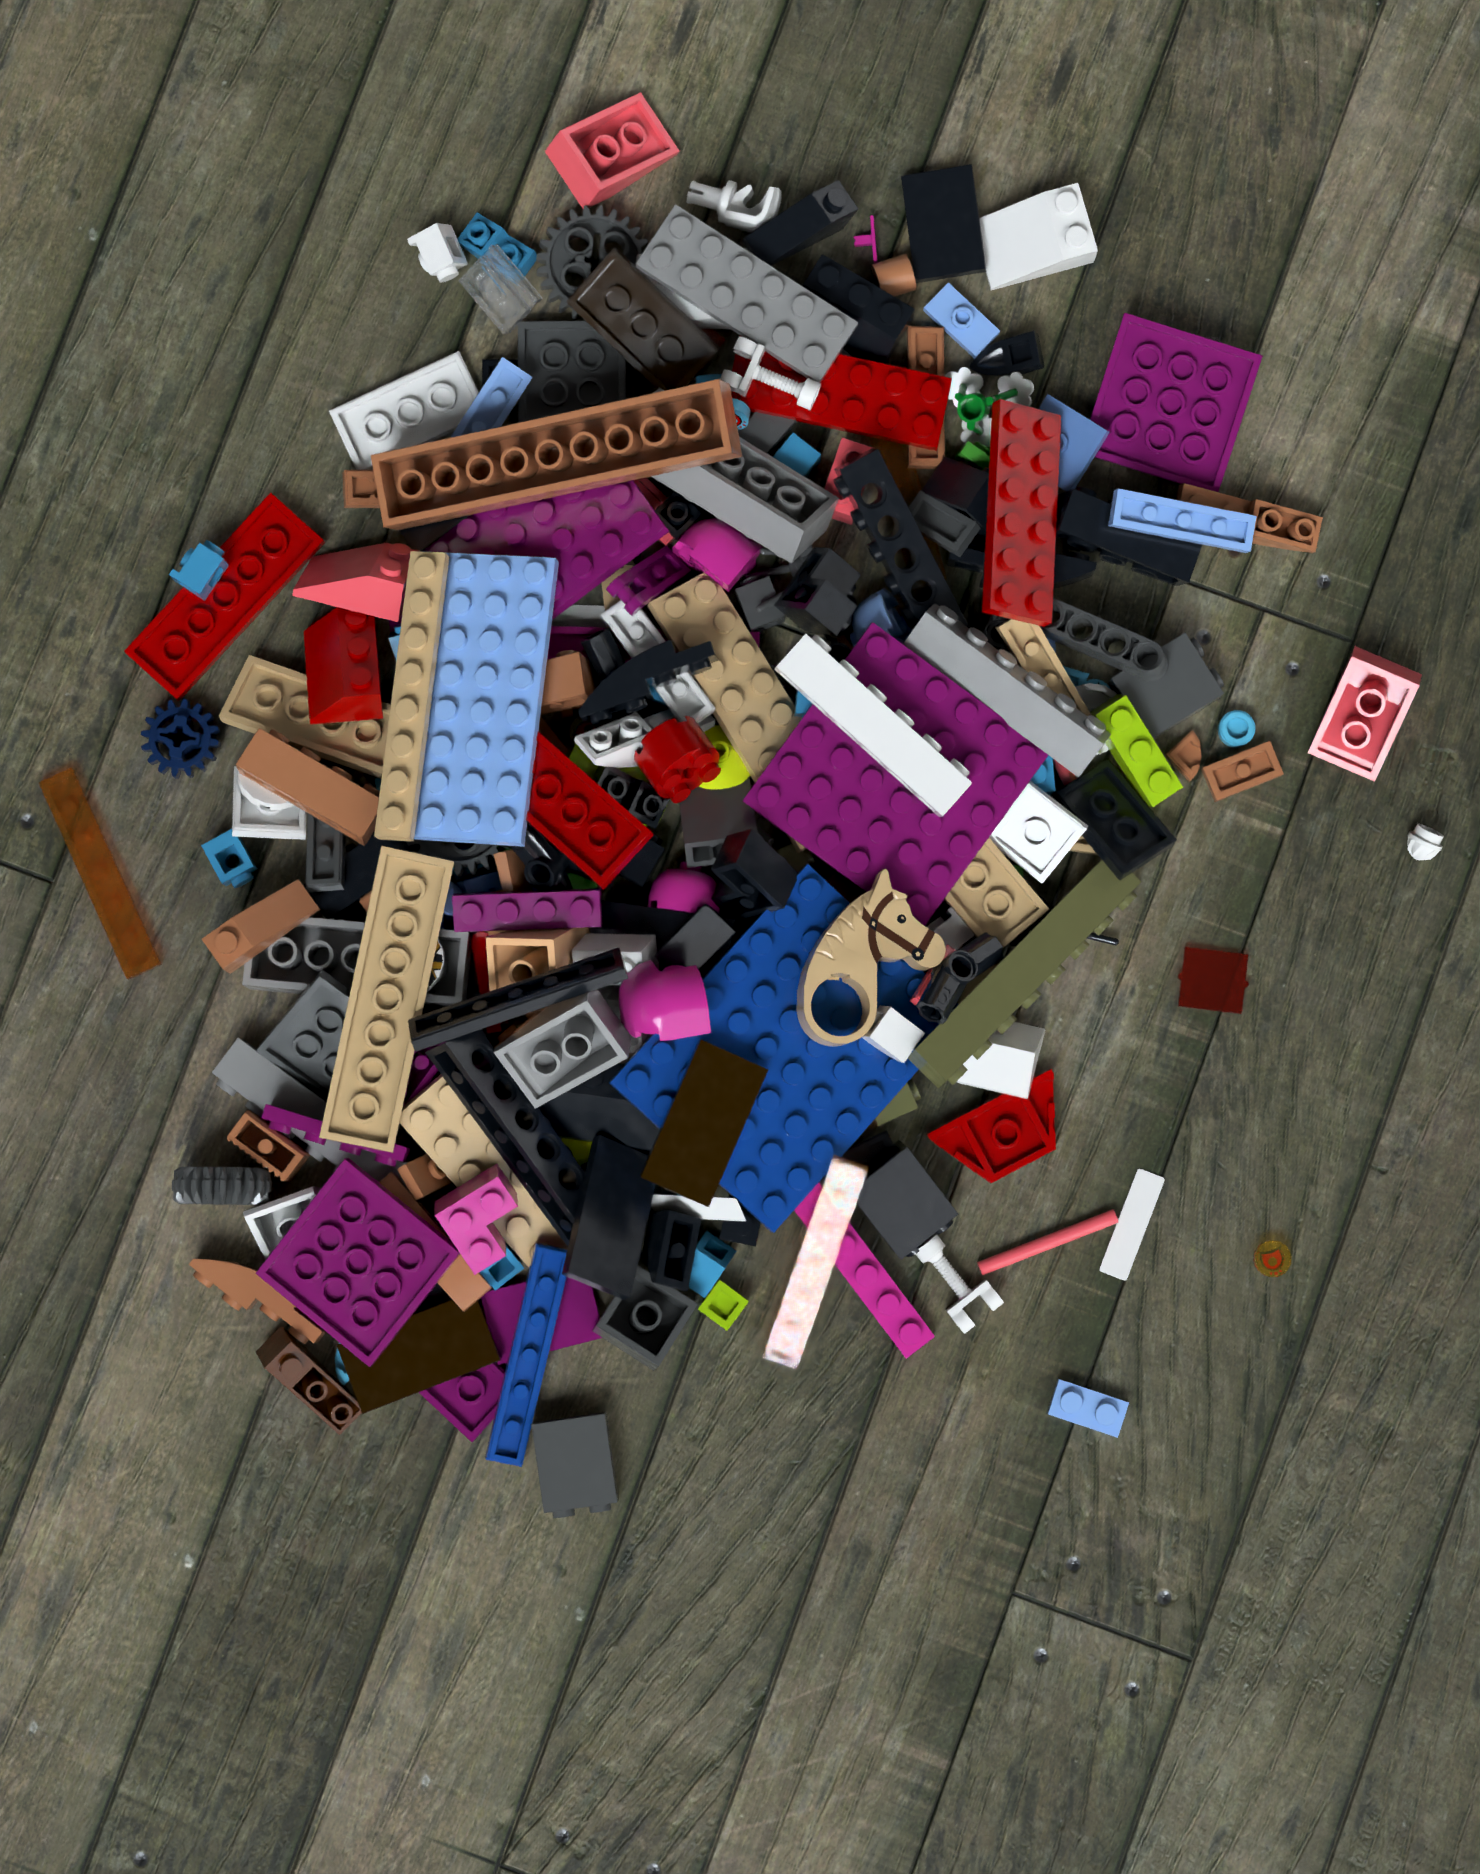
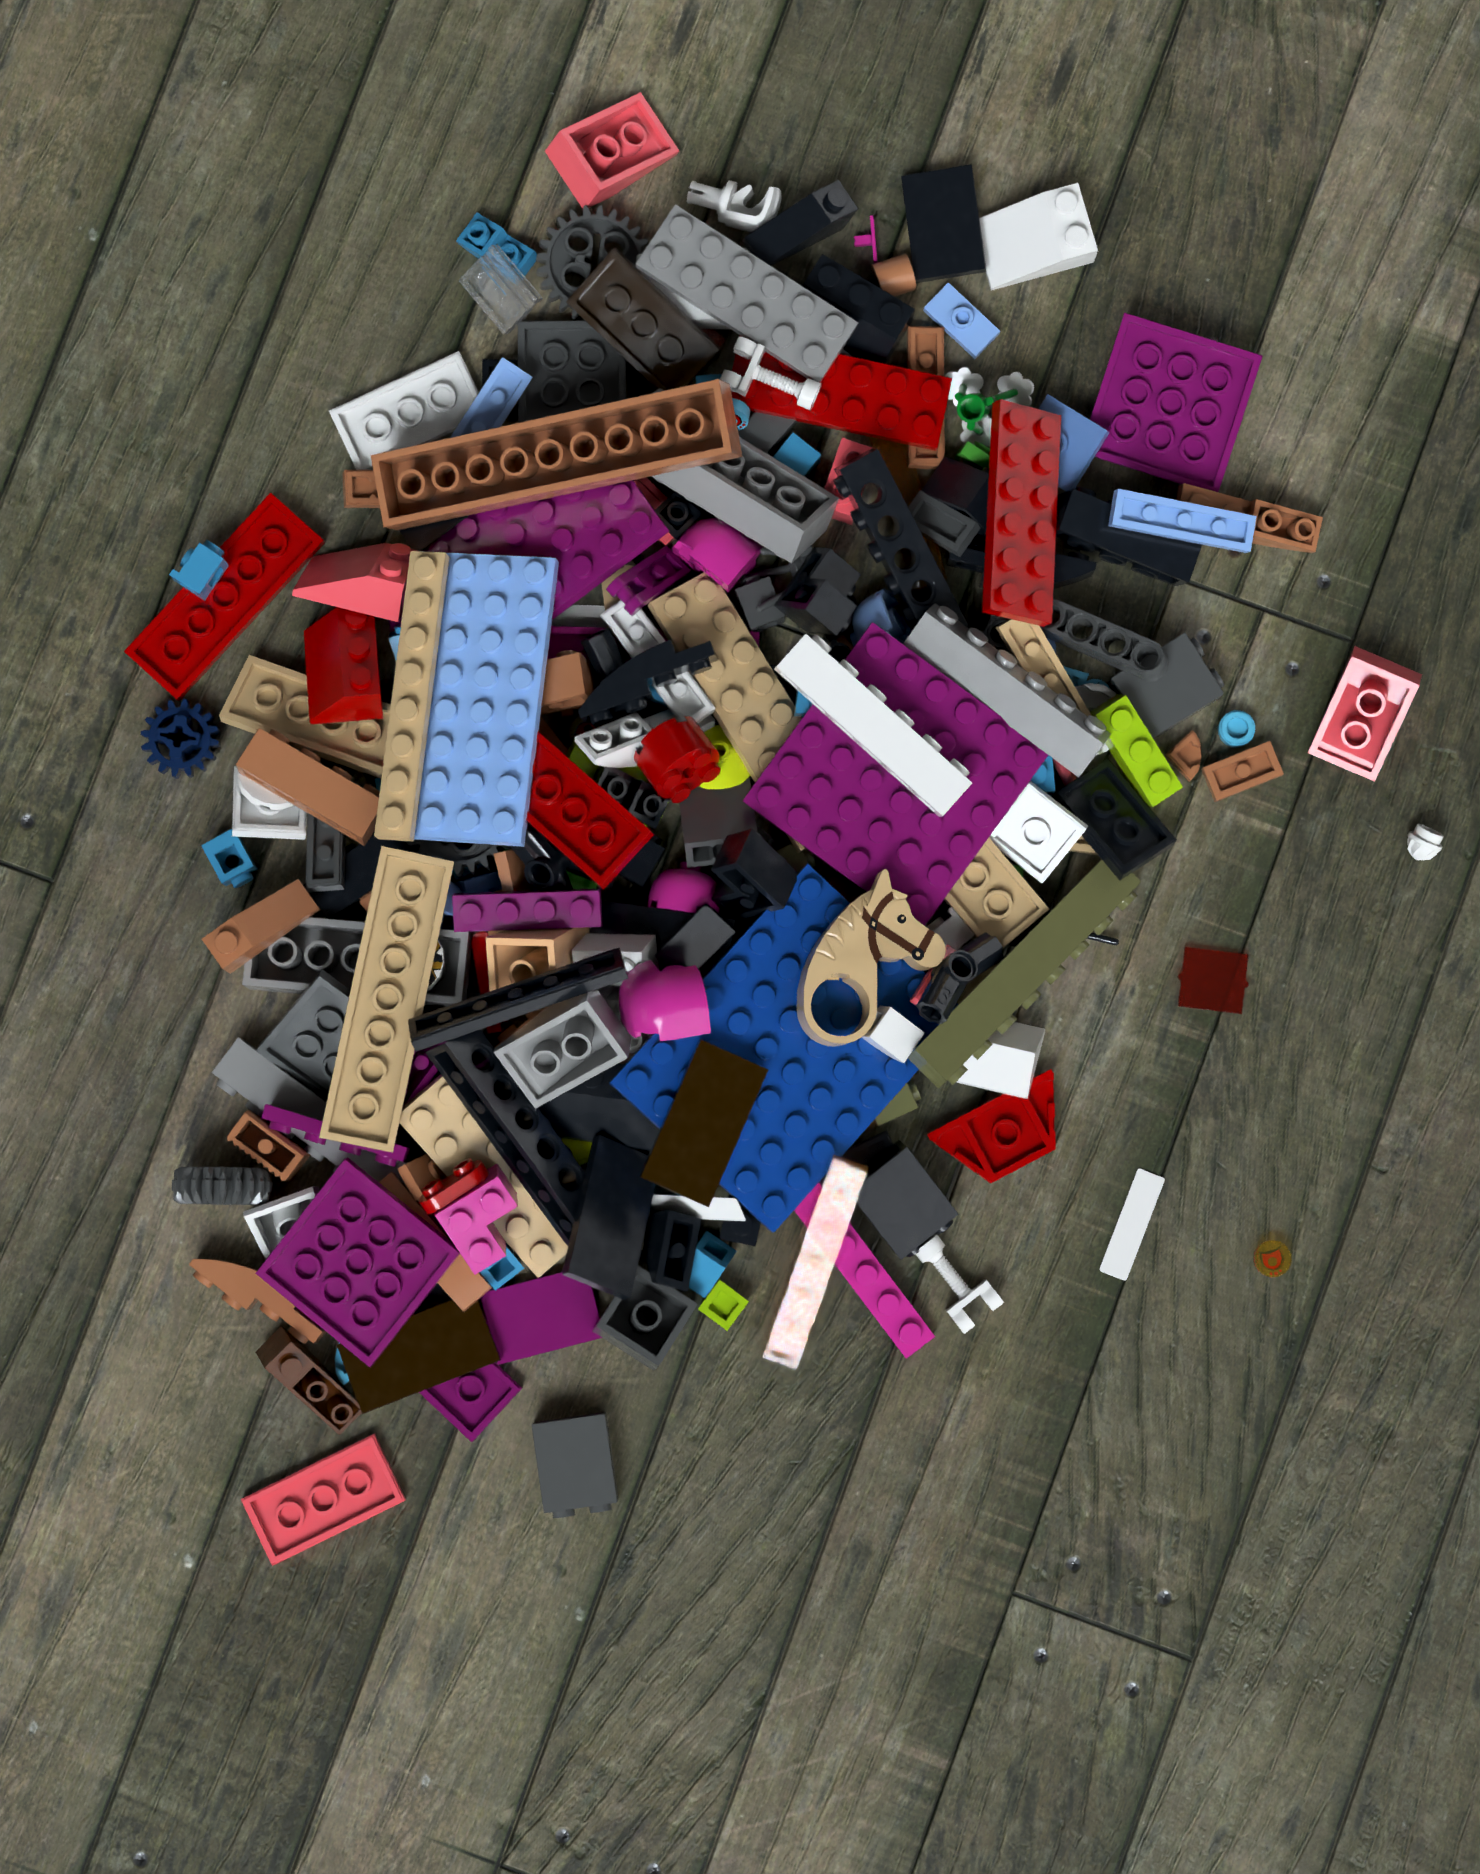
clear orange tile [39,767,162,980] -> none
white brick [407,223,468,283] -> none
blue tile [485,1242,567,1467] -> none
black plate [970,330,1045,376] -> none
coral bar [977,1209,1119,1276] -> none
light blue plate [1047,1379,1129,1438] -> none
none -> coral tile [241,1433,406,1566]
none -> red plate [418,1158,489,1214]

